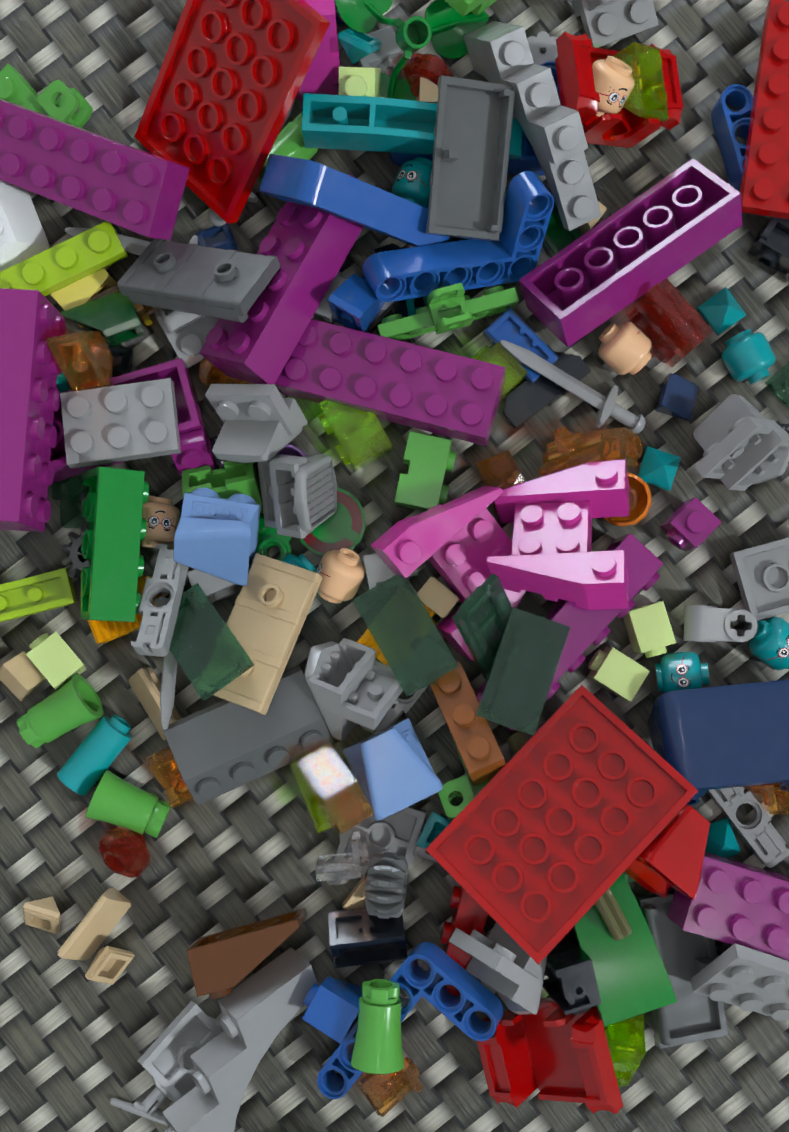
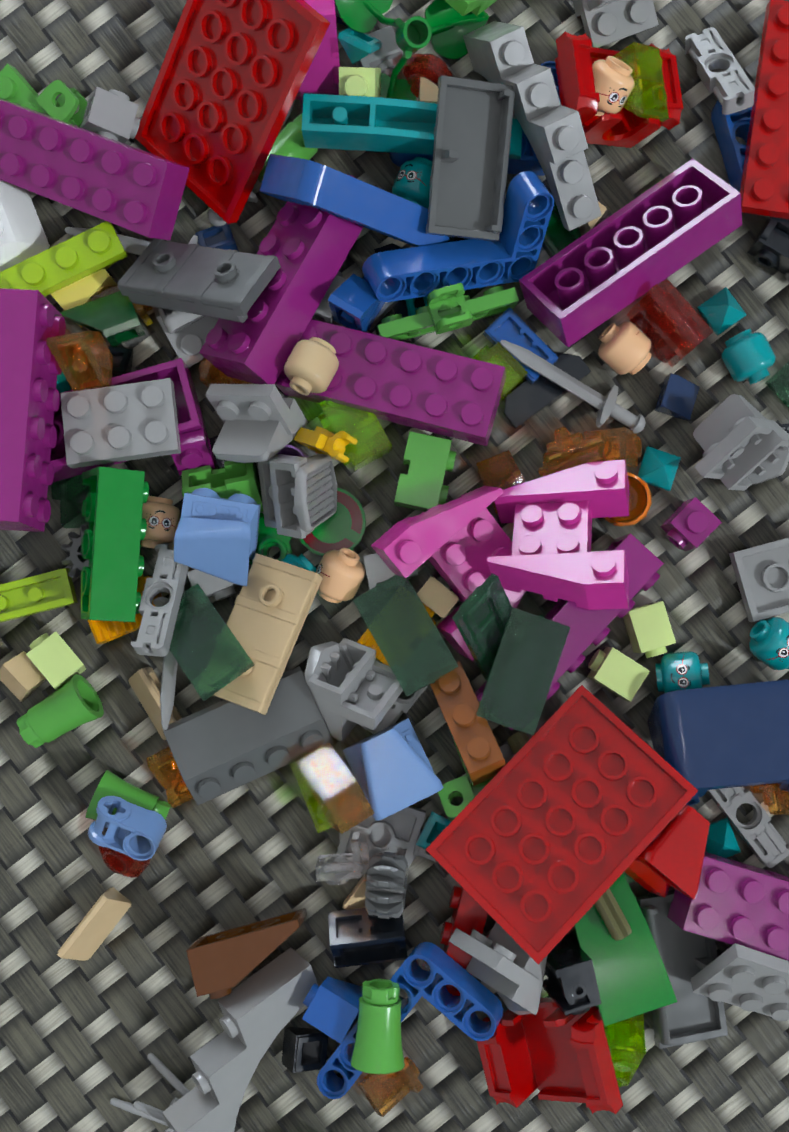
tan slope [23,896,61,934] -> none
teal brick [57,714,132,796] -> none
tan slope [85,946,135,985] -> none
light grey plate [137,1001,224,1116] -> none
light grey plant [527,31,558,65] -> none
light grey piece [683,605,758,643] -> none
none -> light grey brick [81,87,140,144]
none -> medium blue piece [88,796,167,861]
none -> black slope [282,1027,328,1073]
none -> tan head [284,337,339,396]
none -> yellow plate [294,426,358,463]
none -> light grey piece [685,27,755,115]

